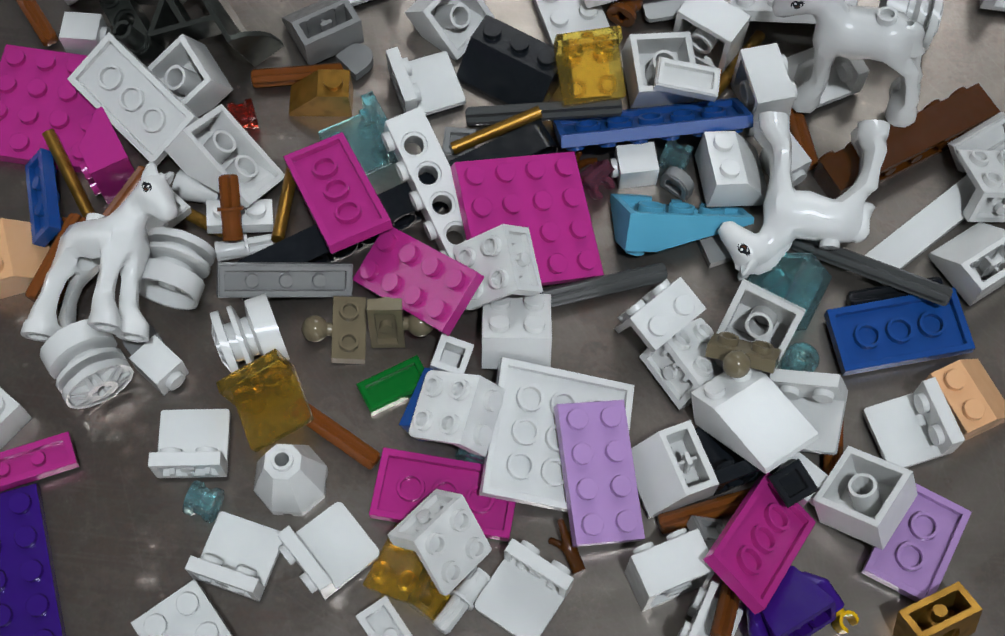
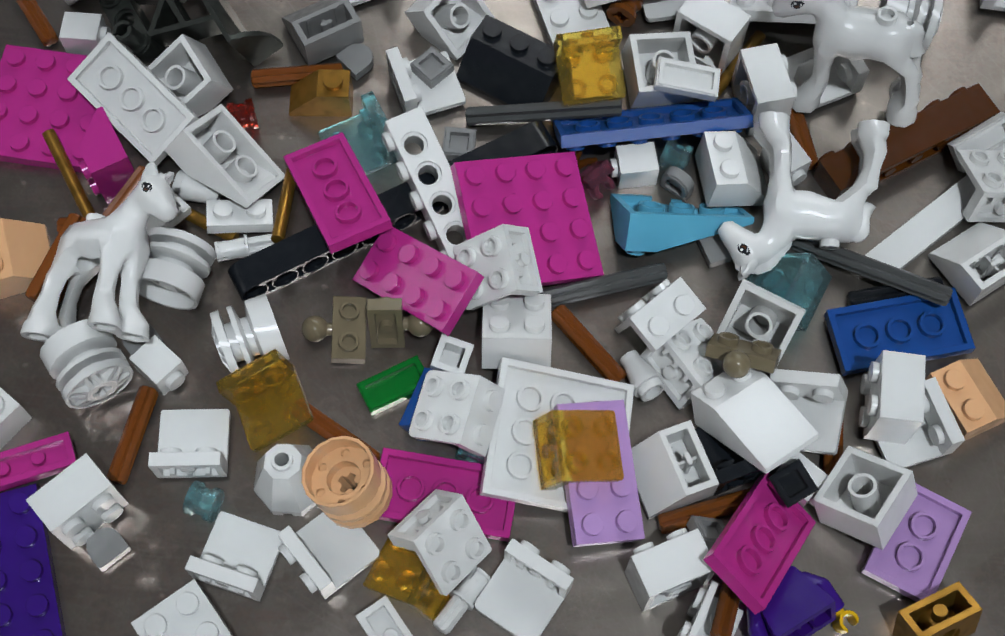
blue plate [25,148,63,247] -> none
light grey tile [216,262,353,298] -> none
dark orange axle [217,174,244,241] -> none
pearl gold bar [450,106,543,154] -> none
reddish brown bar [548,519,586,575] -> none
clear light blue wheel [780,342,819,372] -> none
none -> white brick [26,453,129,550]
none -> light grey tile [86,527,132,572]
none -> dark orange axle [107,385,158,485]
none -> light nougat wheel [302,436,393,529]
none -> light grey tile [410,46,454,89]
none -> clear yellow bracket [533,410,624,490]
none -> dark orange axle [551,304,626,382]
none -> white cone [620,350,665,402]
none -> white brick [859,350,926,445]

